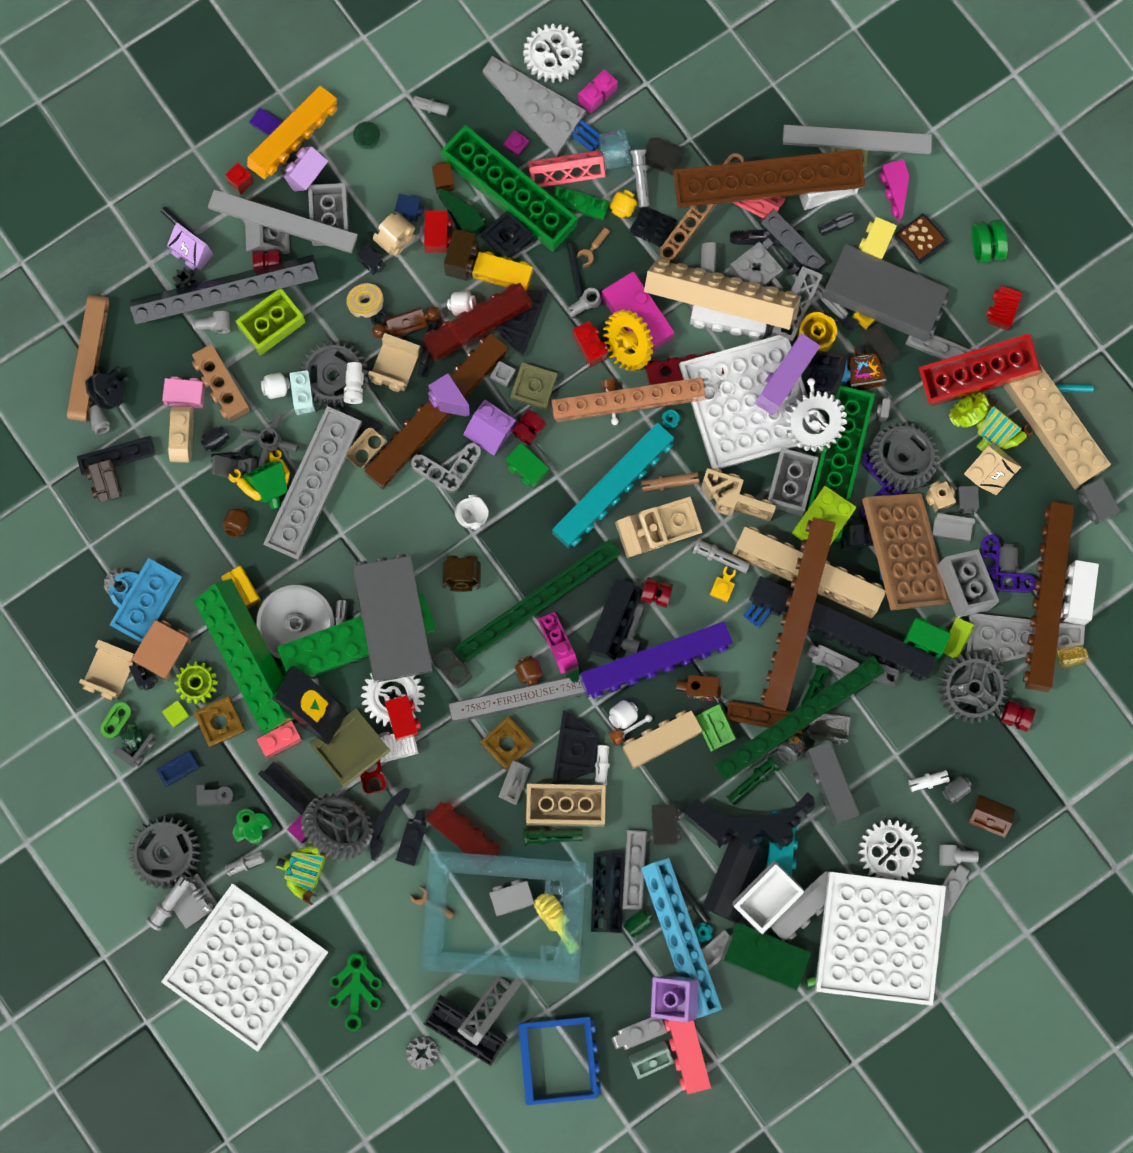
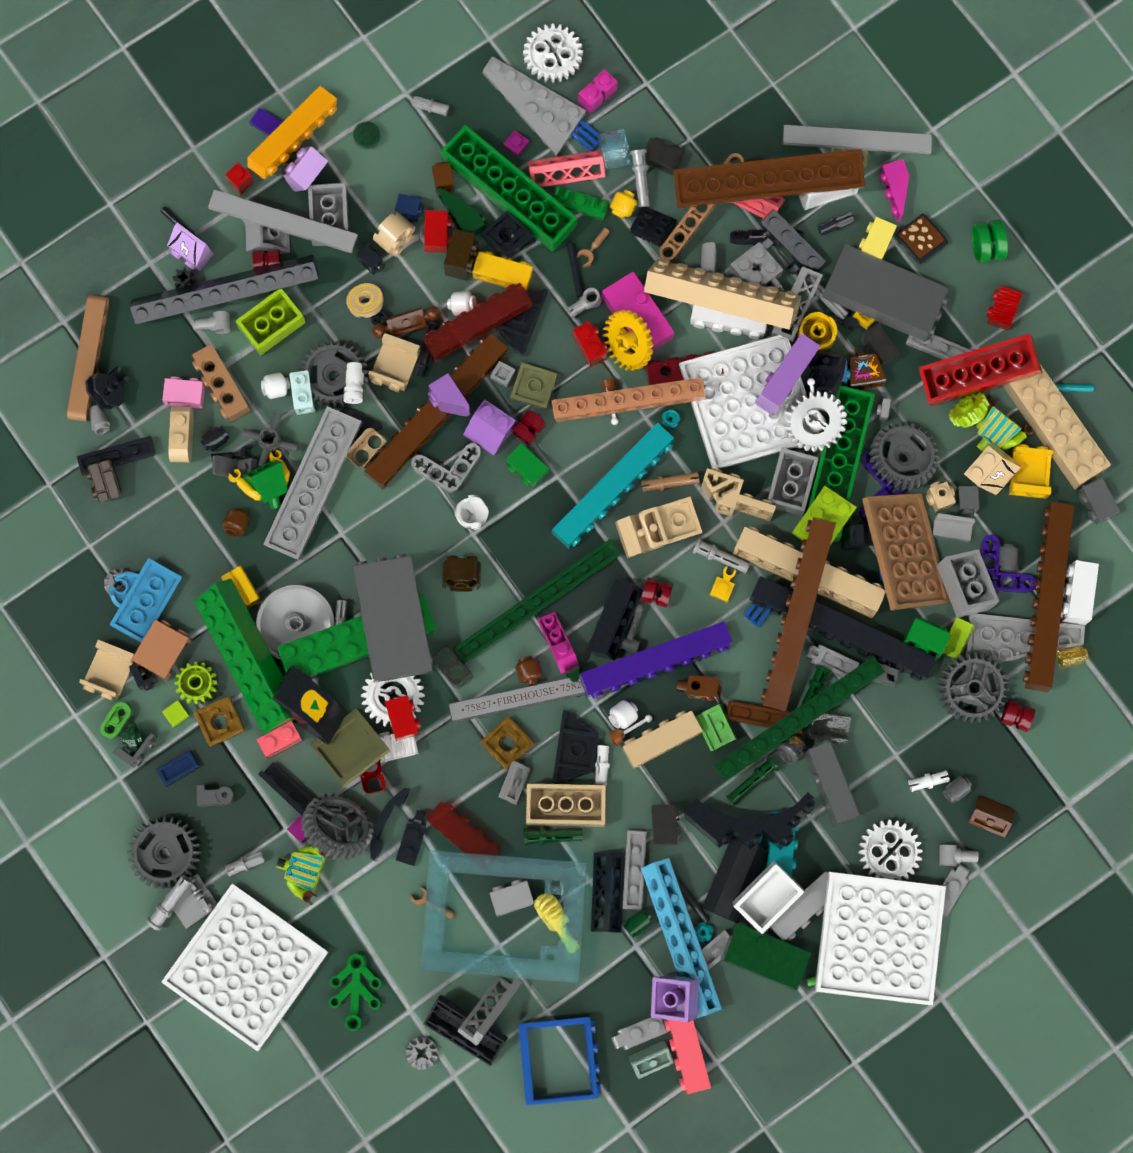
green plate [233,808,272,845] -> none
none -> yellow panel [1009,444,1053,499]

